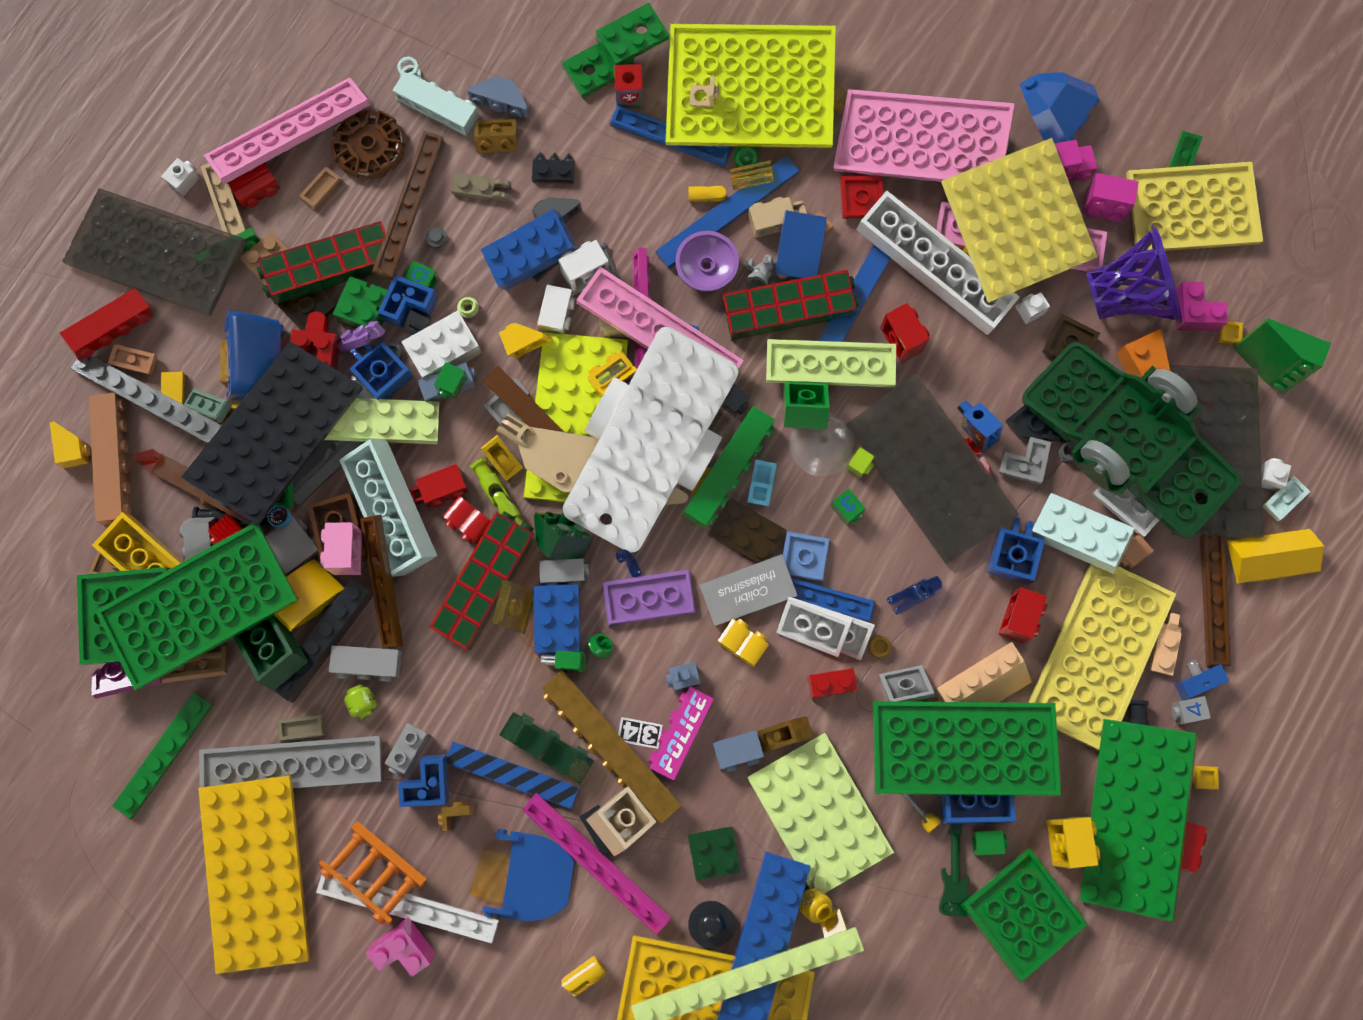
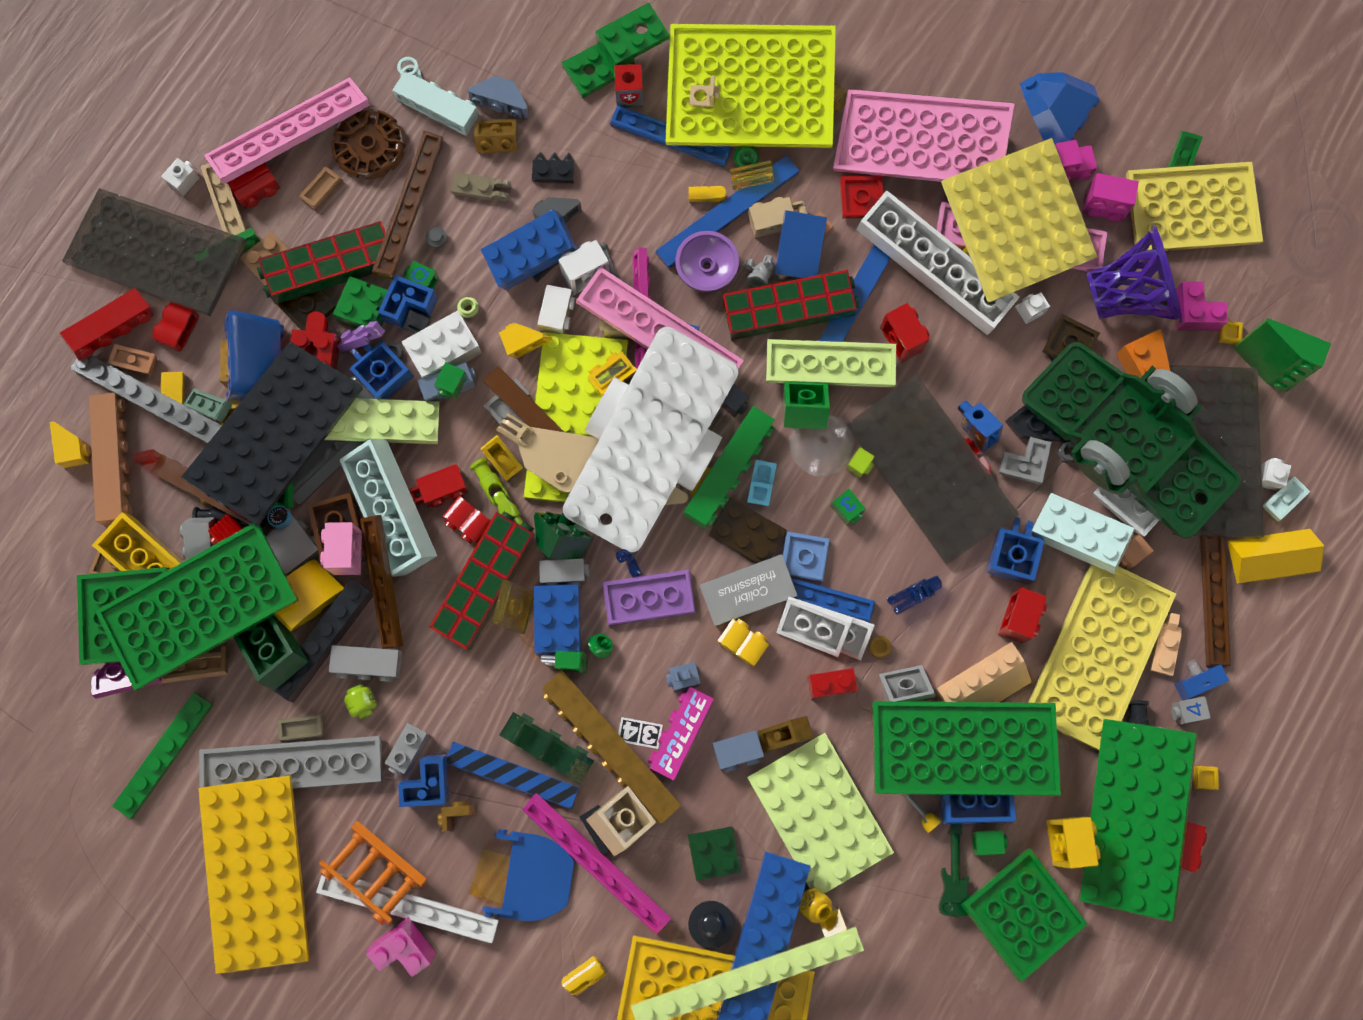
none -> red brick [152,301,199,352]

